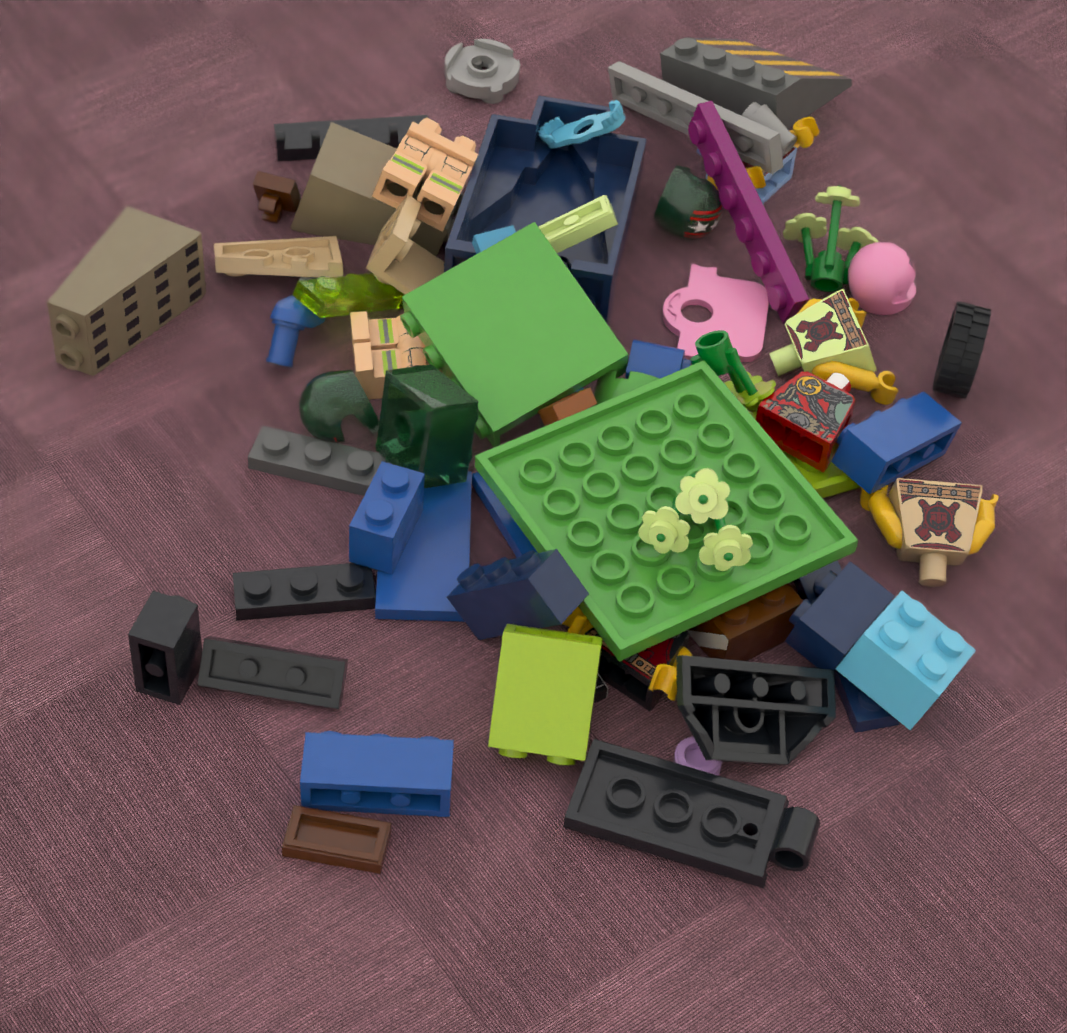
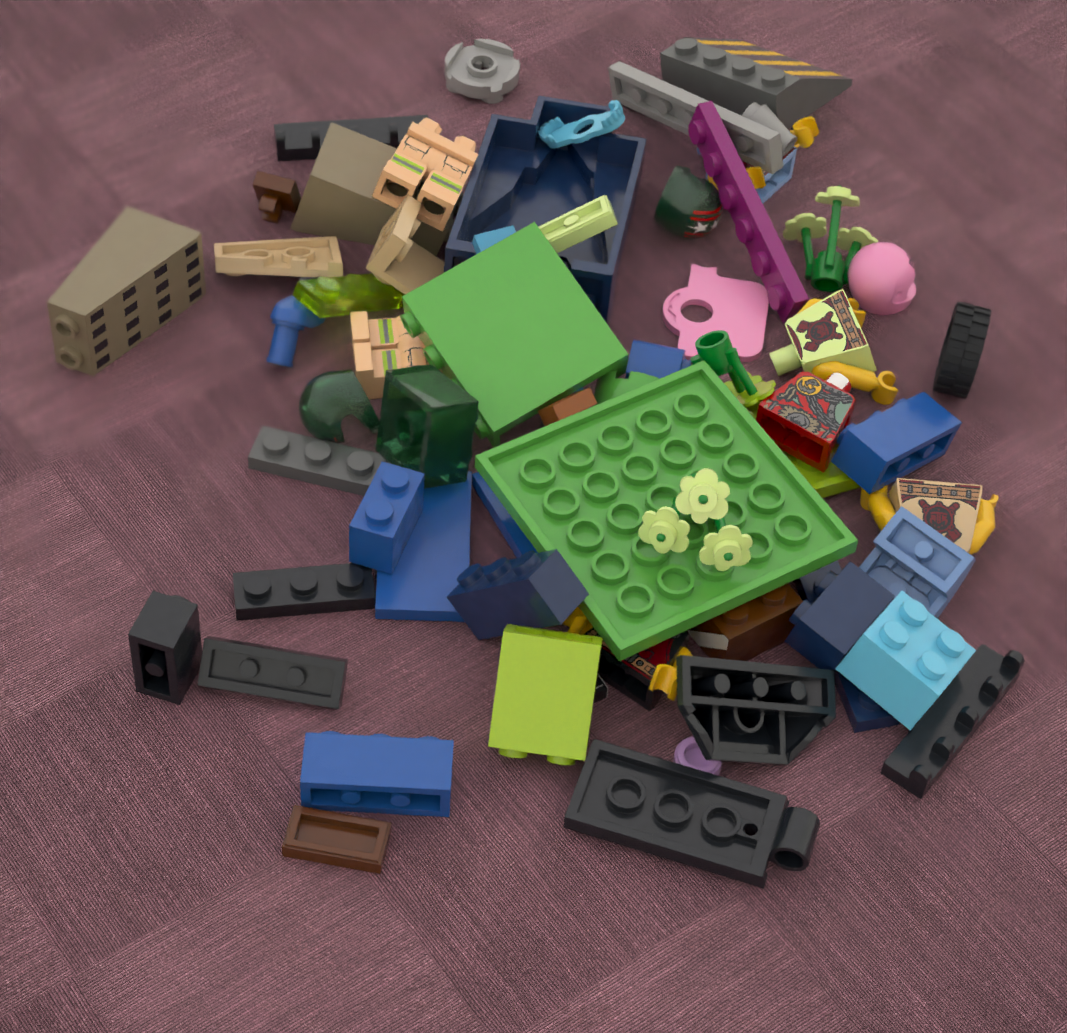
none -> medium blue slope [859,506,976,619]
none -> black hinge [881,643,1025,799]

